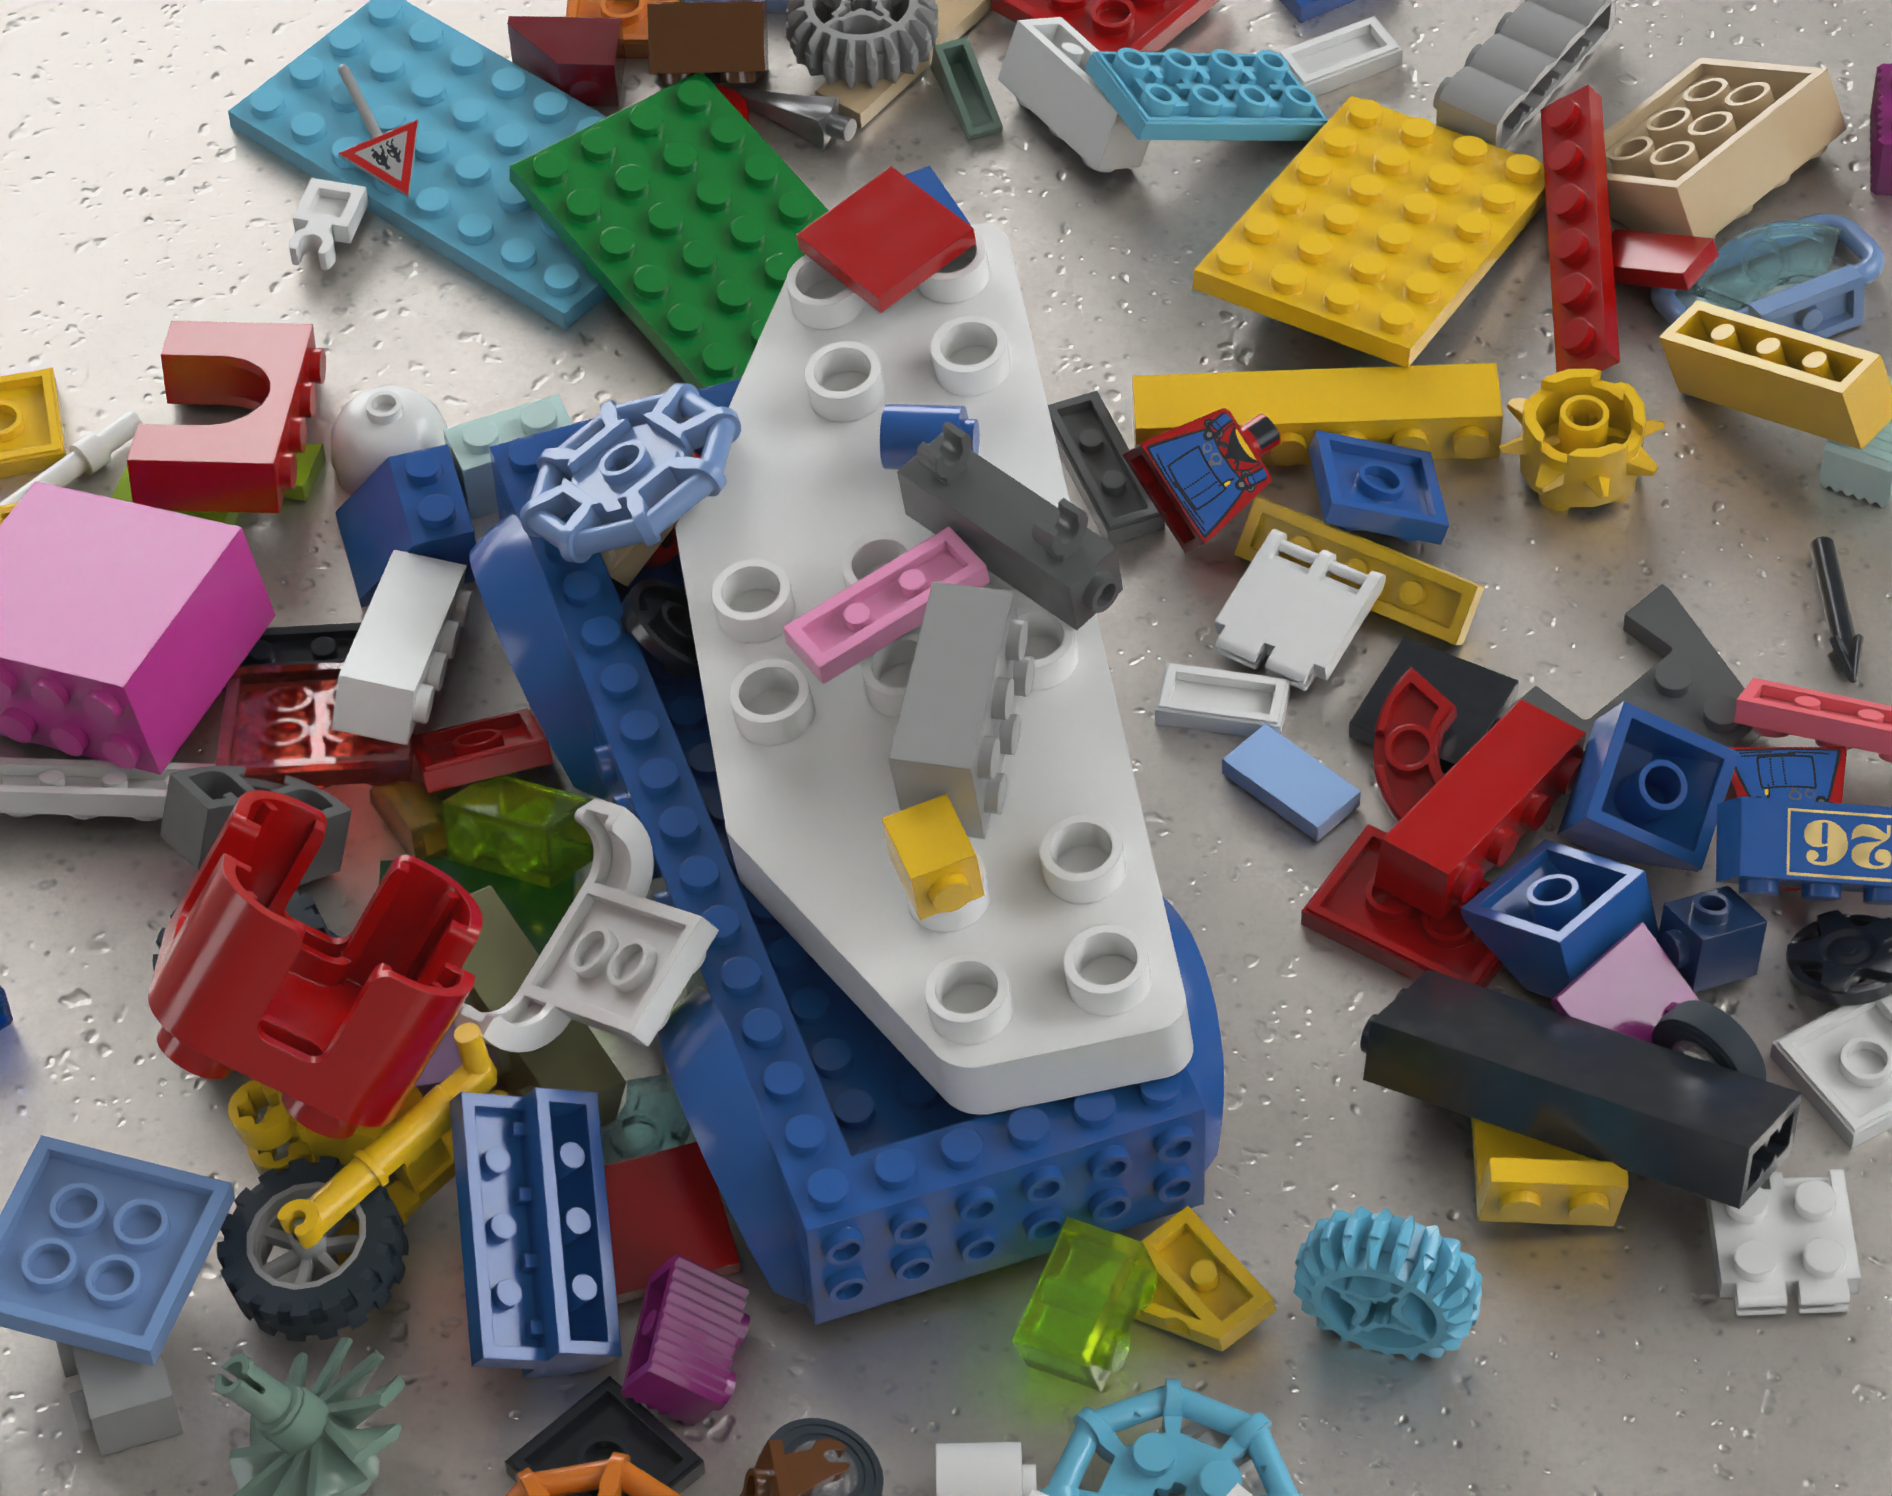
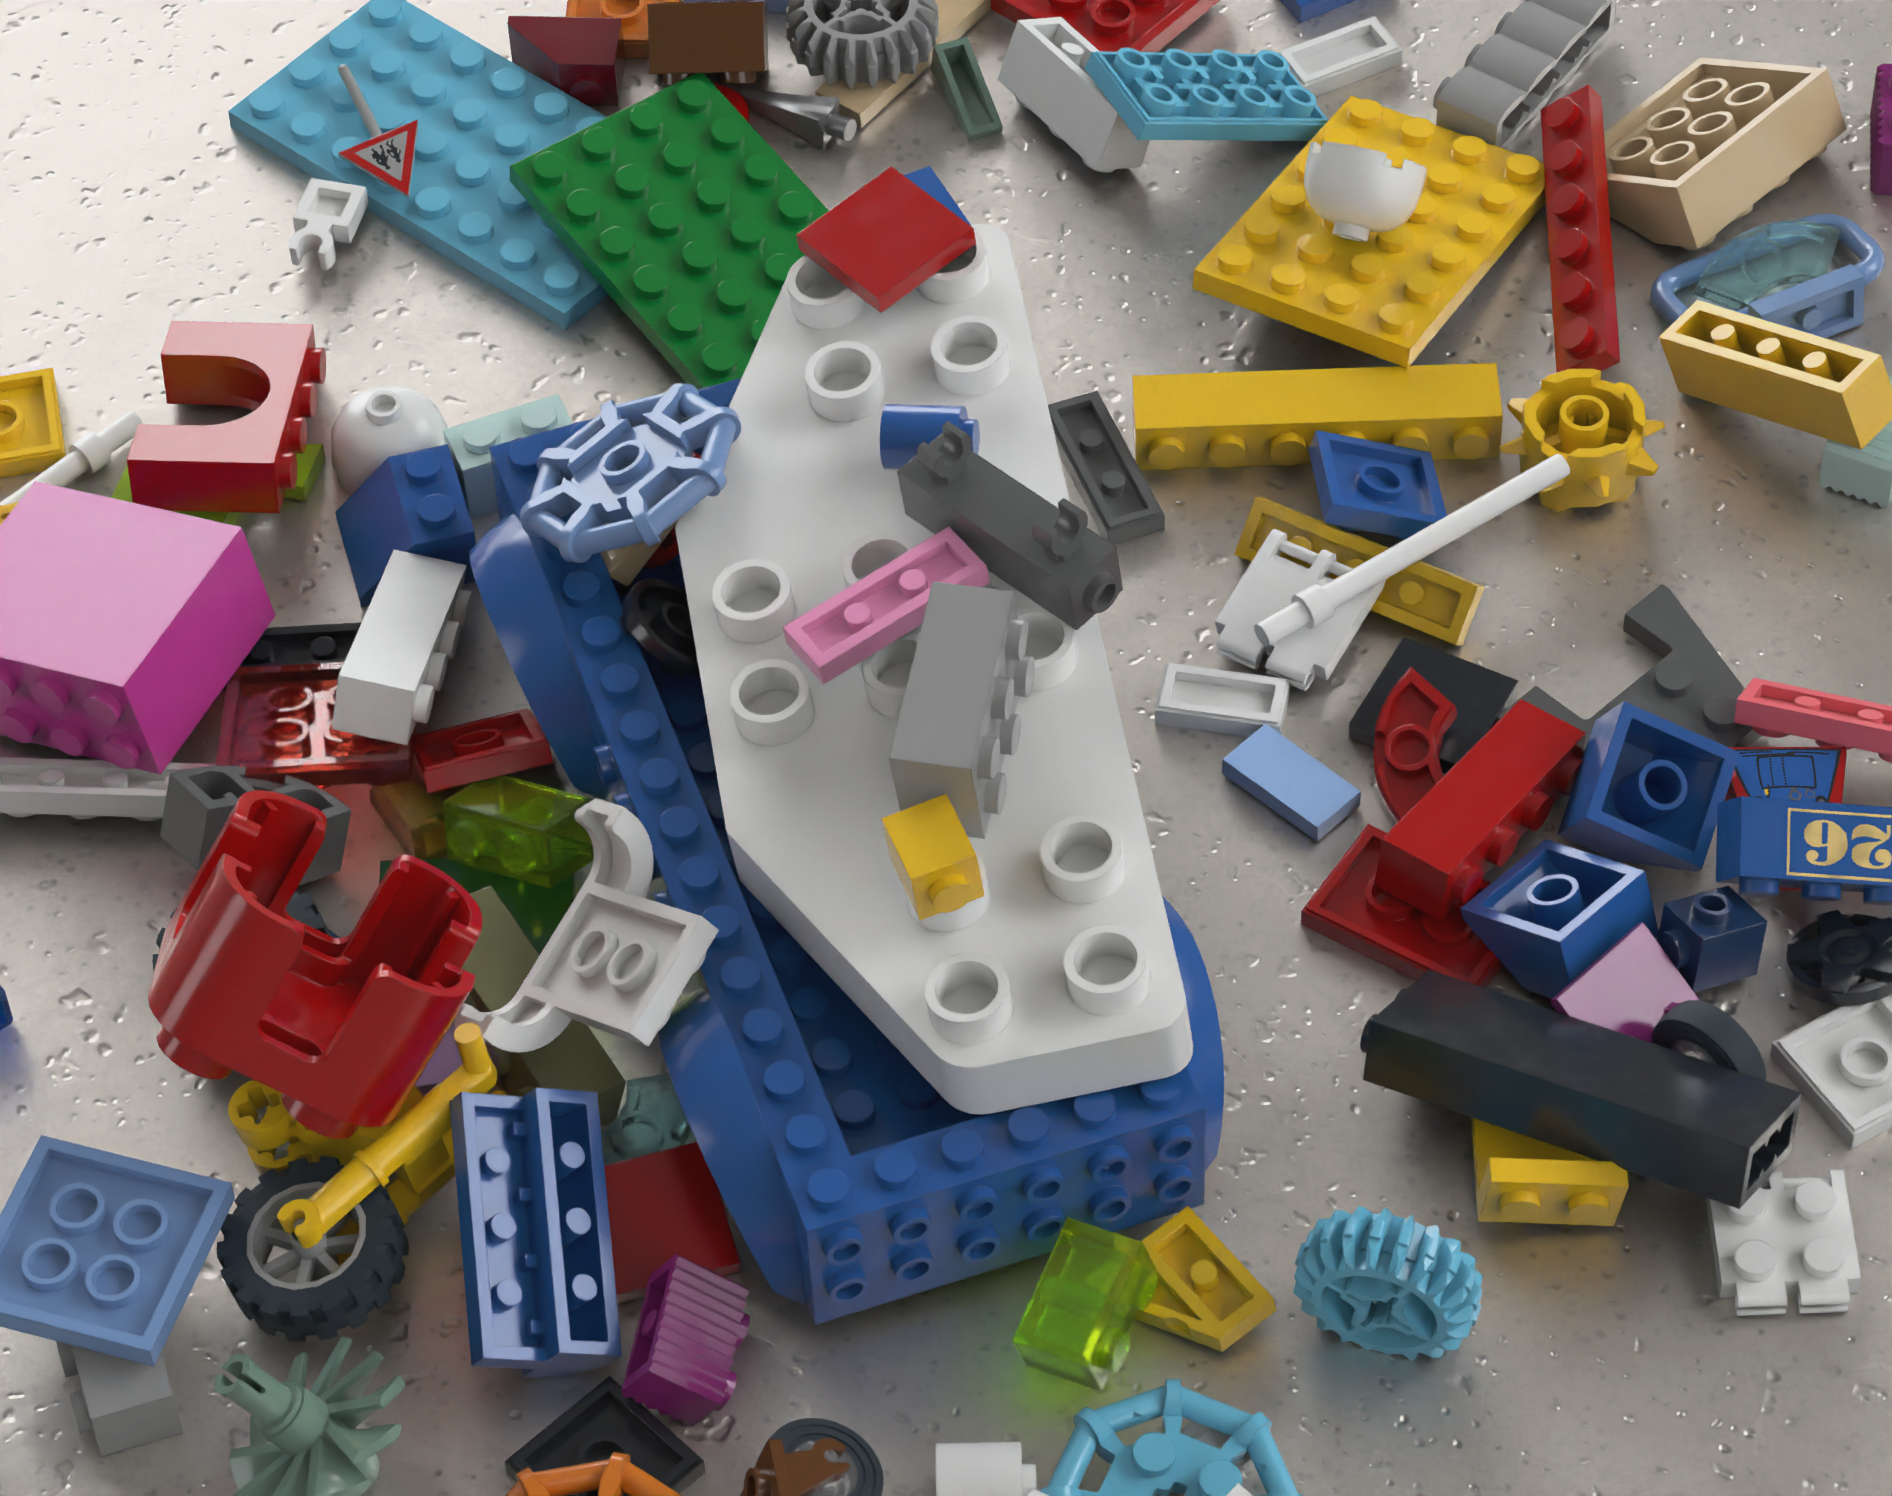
torso [1122,408,1281,553] -> none
red tile [1611,229,1719,291] -> none
black piece [1810,536,1864,683] -> none
none -> white bar [1254,454,1570,647]
none -> white cylinder [1304,141,1427,242]

